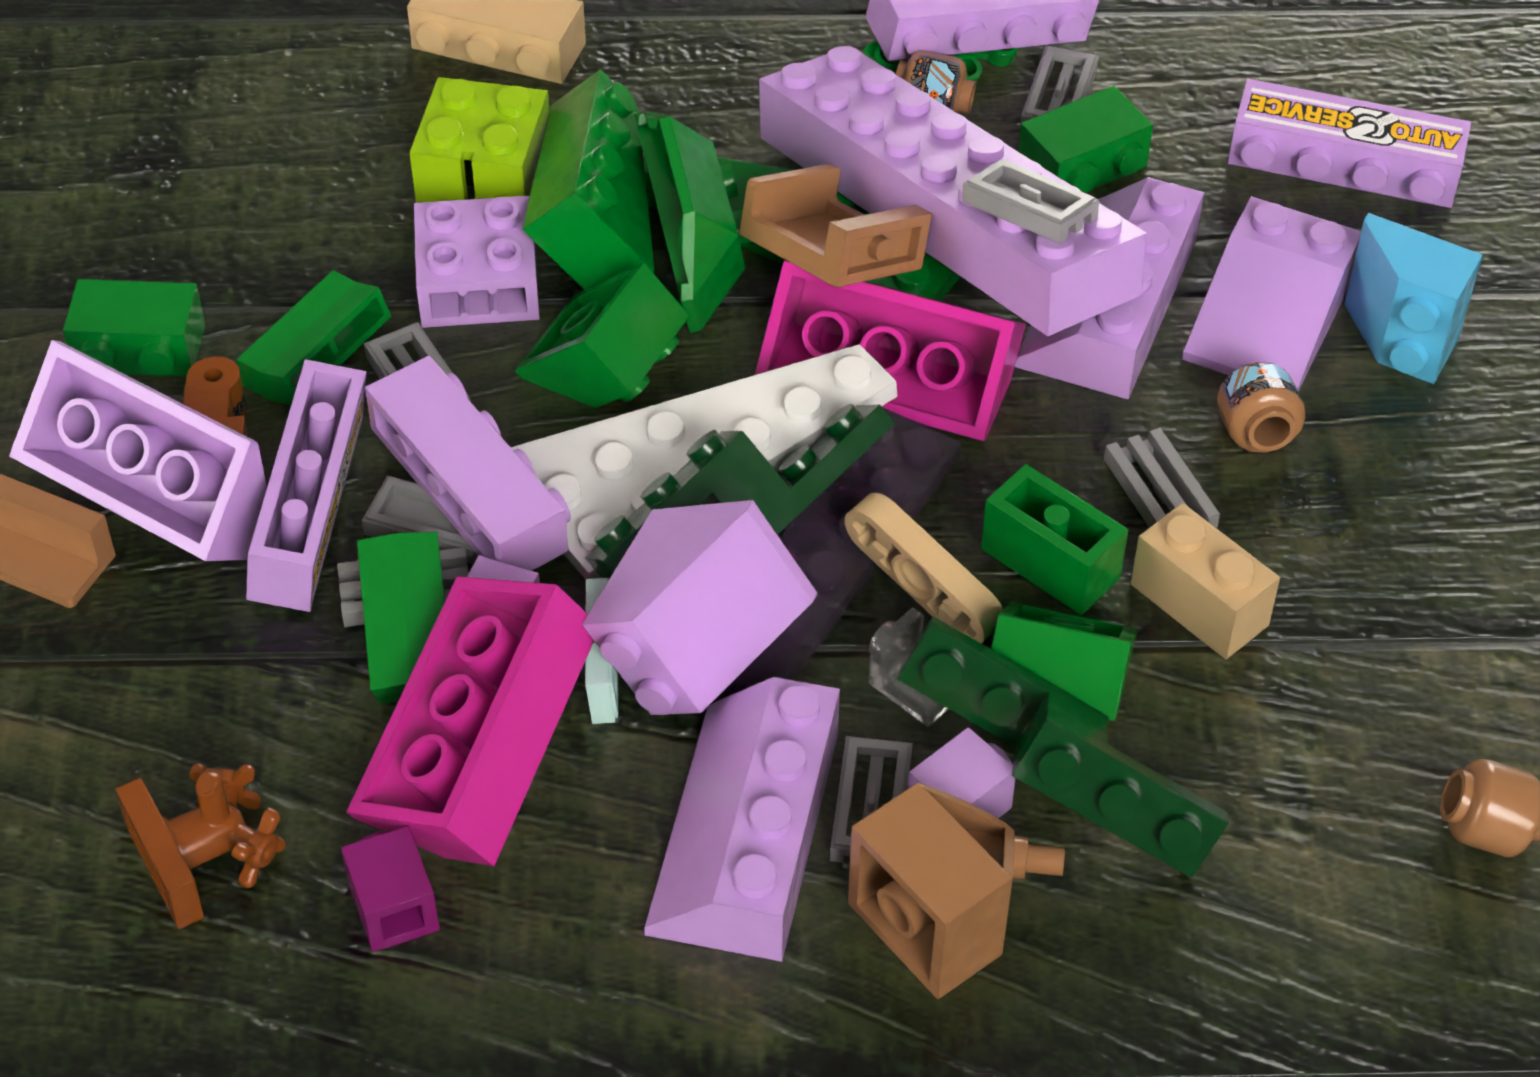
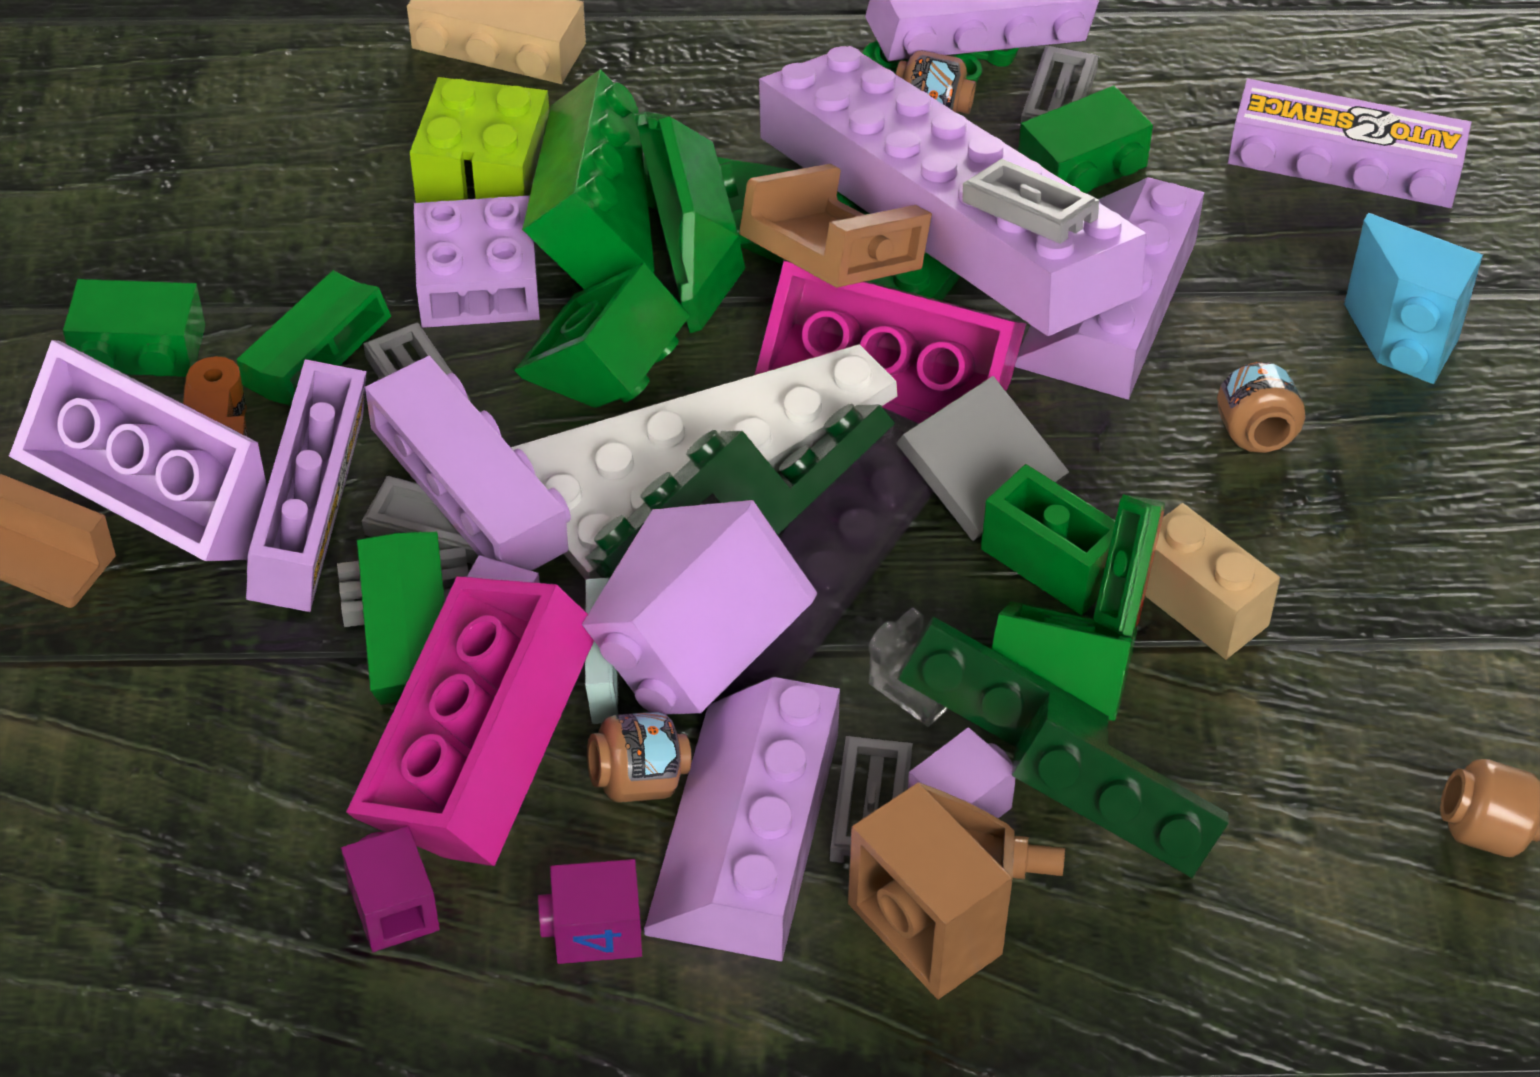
dark orange piece [115,763,286,930] -> none
tan beam [845,493,1003,644] -> none
light grey tile [1104,428,1220,528] -> none
lavender slope [1182,196,1361,392] -> none
none -> magenta brick [538,859,642,964]
none -> head [587,712,691,803]
none -> light grey tile [896,376,1069,541]
none -> green slope [1093,494,1165,637]

